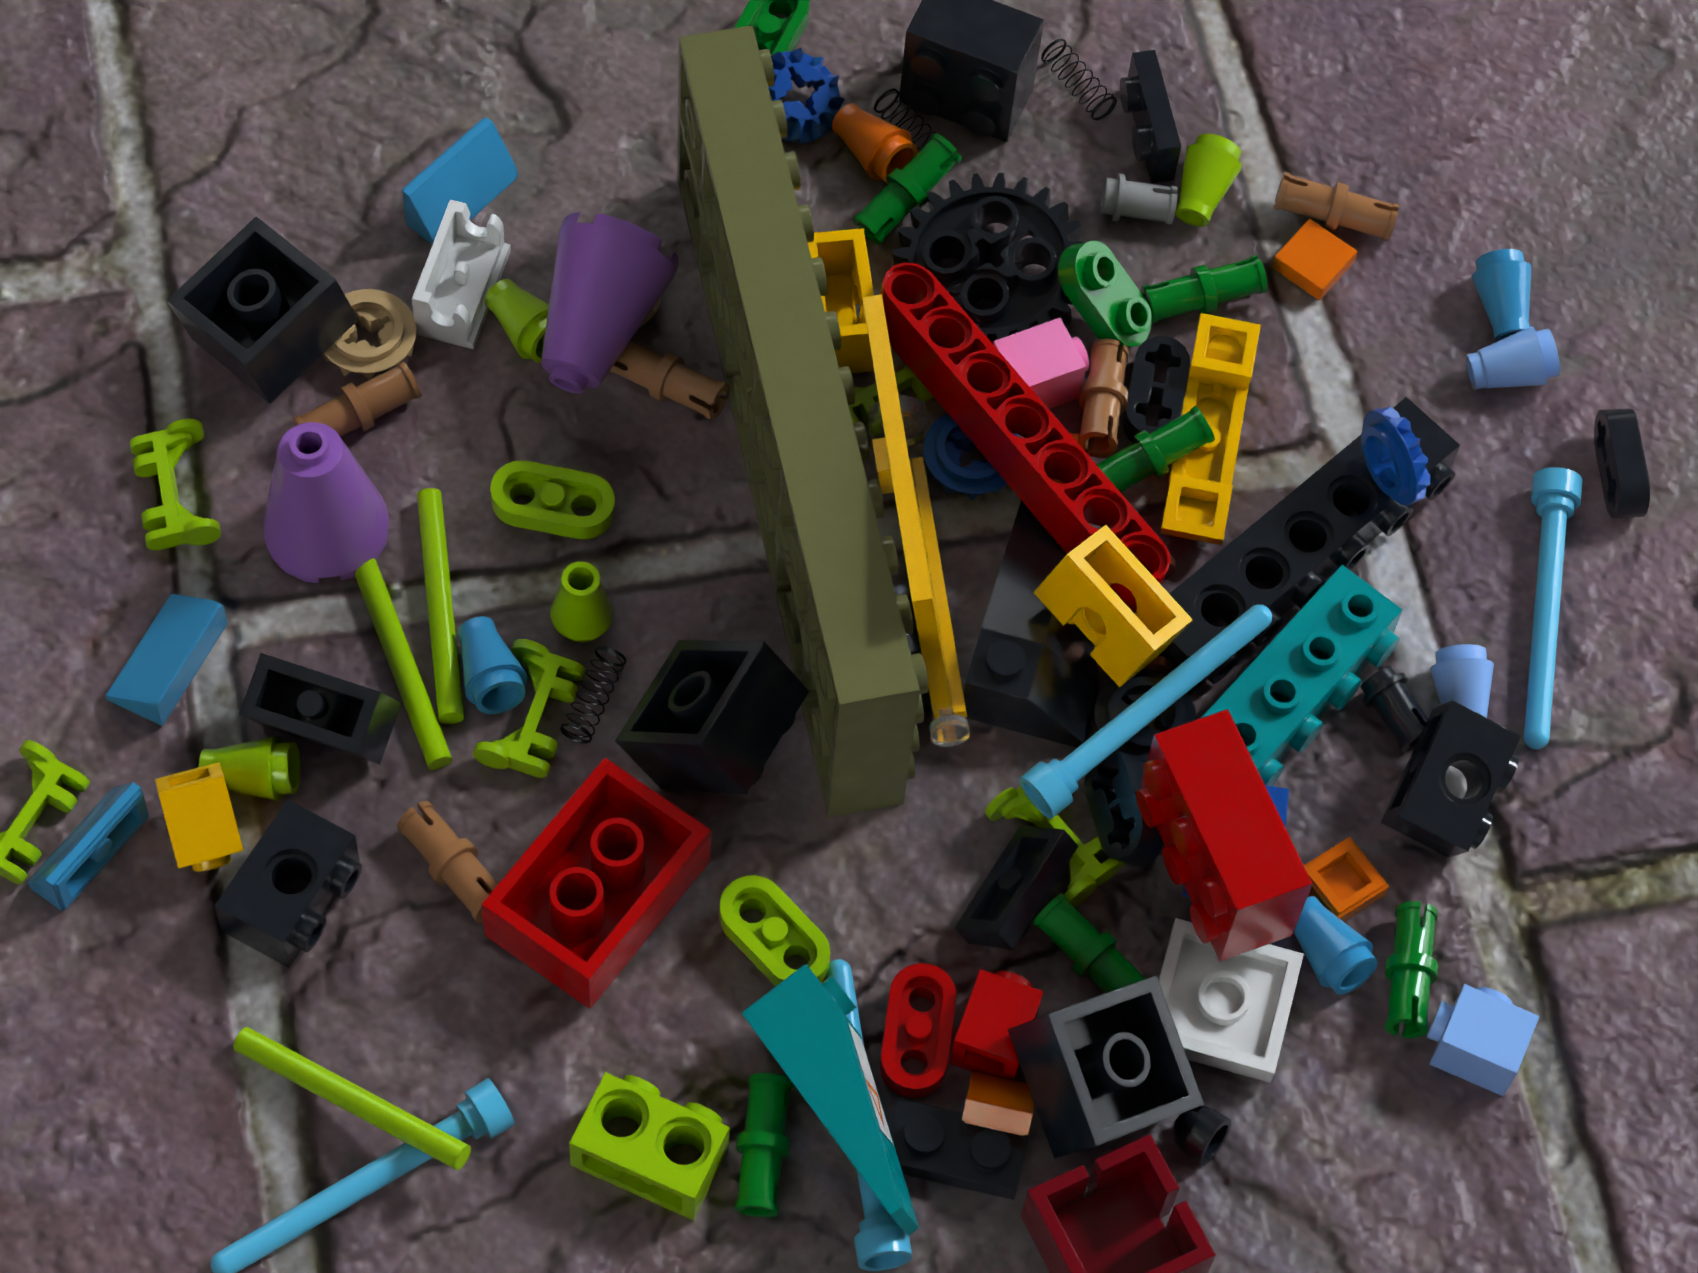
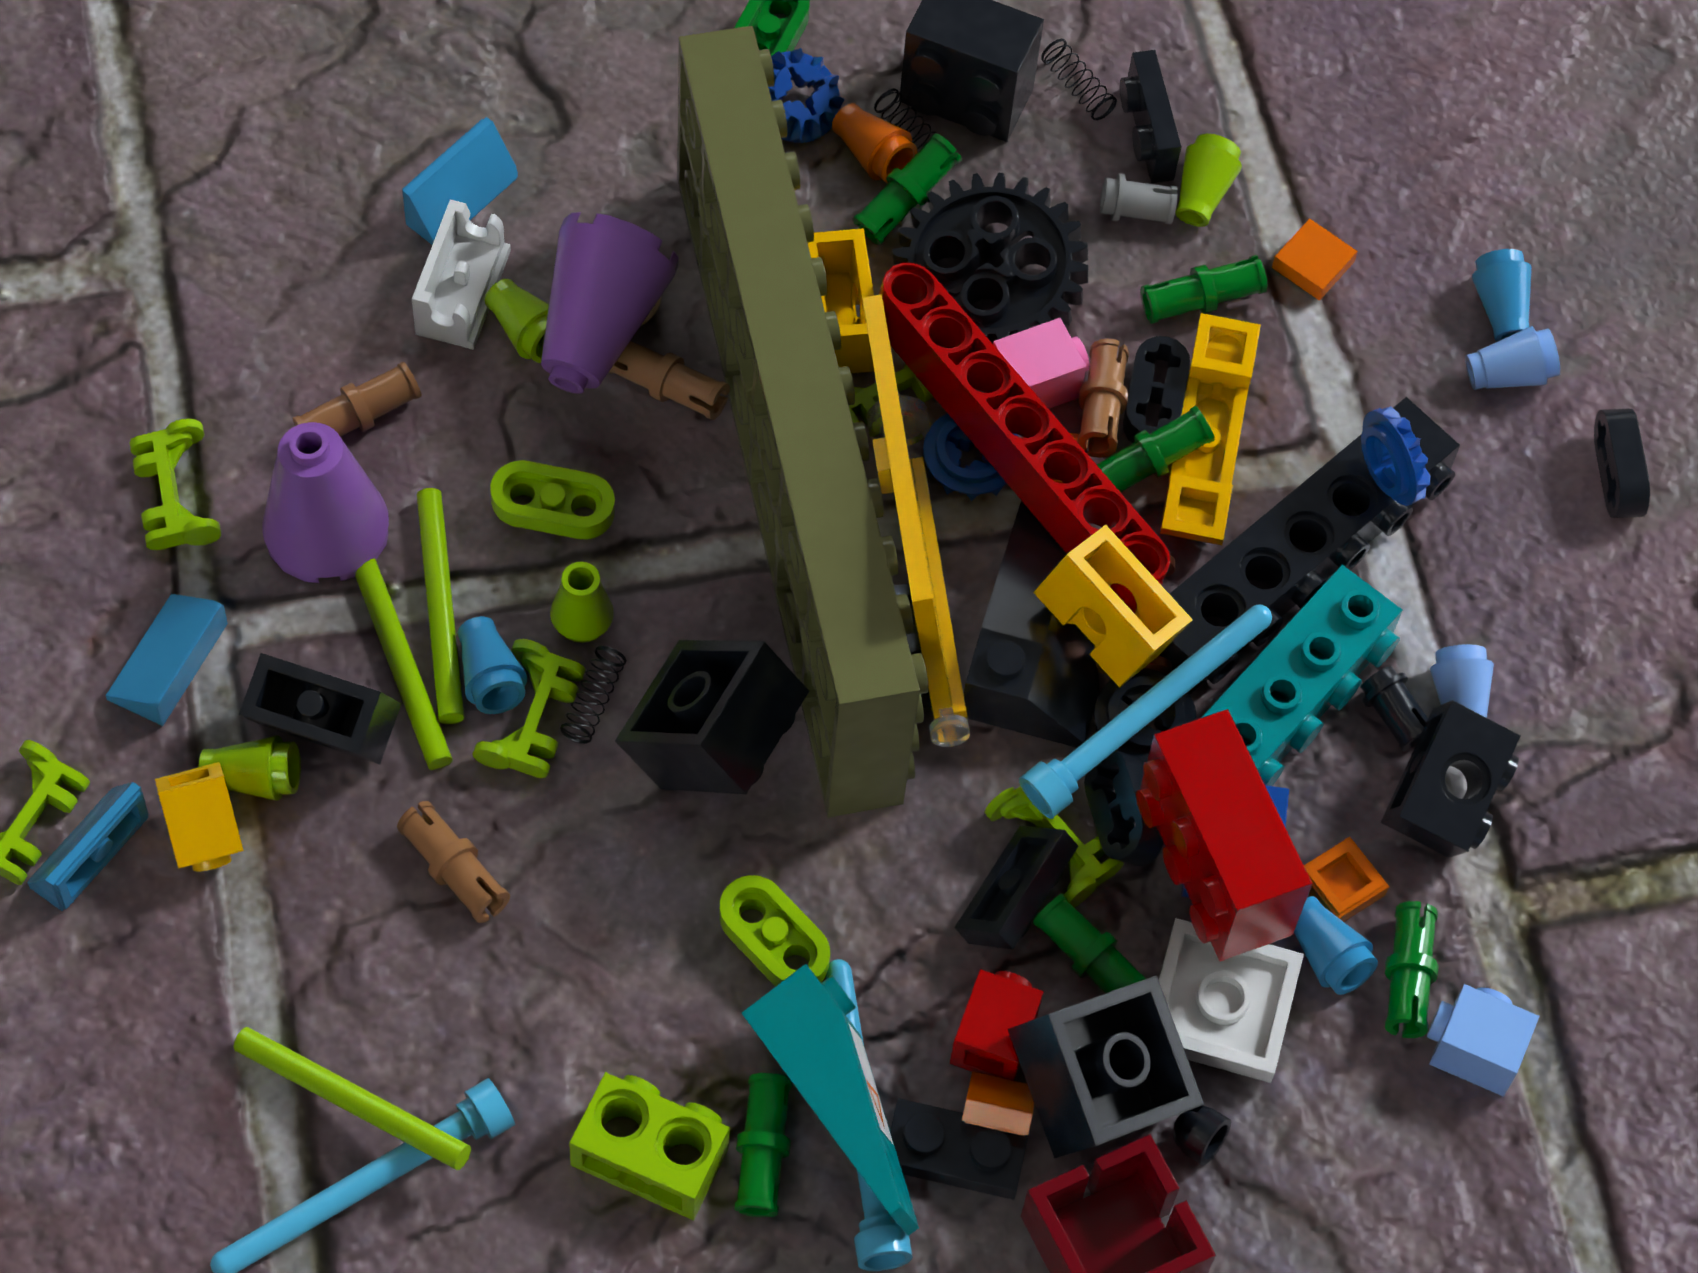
black brick [167,216,359,404] -> none
black brick [214,799,362,968] -> none
tan gear [323,289,417,380] -> none
red brick [481,757,711,1009] -> none
red plate [880,963,956,1098] -> none
green plate [1058,240,1152,350] -> none
medium nougat pin [1273,171,1399,241] -> none
medium azure piece [1524,467,1583,749] -> none

